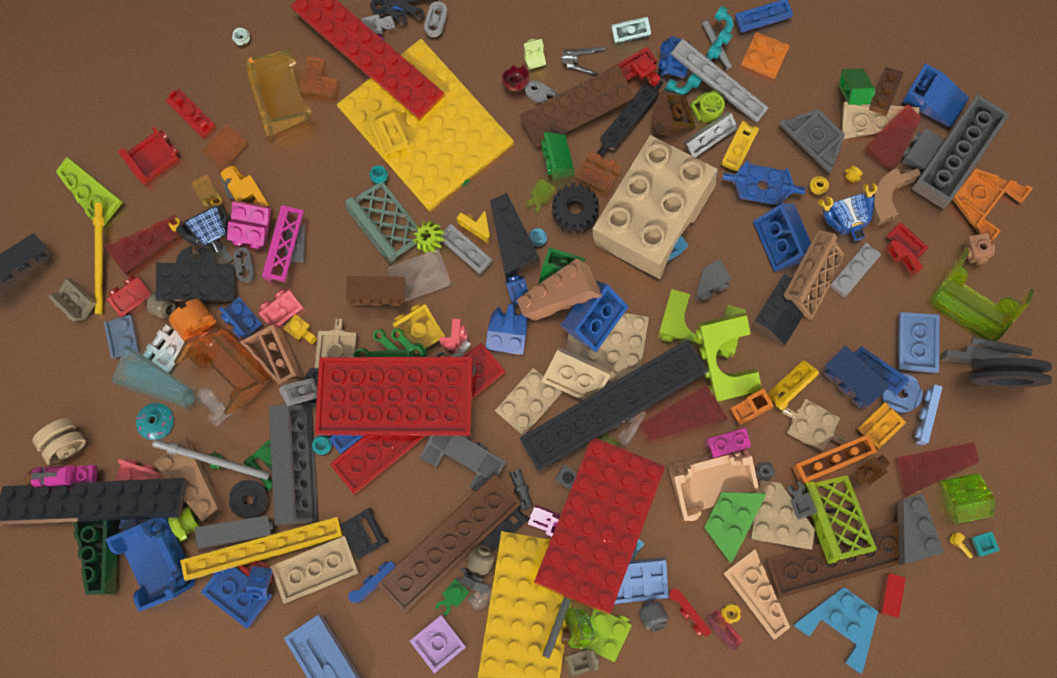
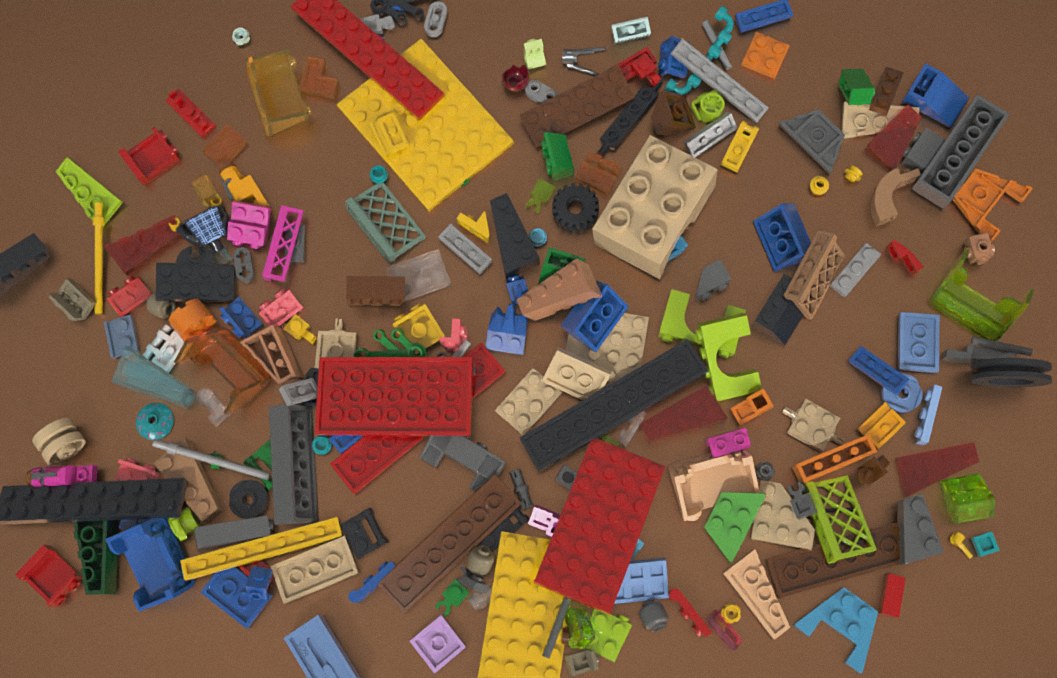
lime gear [413,221,445,253] -> none
blue plate [722,160,806,206] -> none
yellow plate [767,360,819,410] -> none
torso [818,183,877,241] -> none
dark blue slope [822,345,890,410] -> none
red plate [886,222,929,259] -> none
none -> red panel [15,544,82,607]

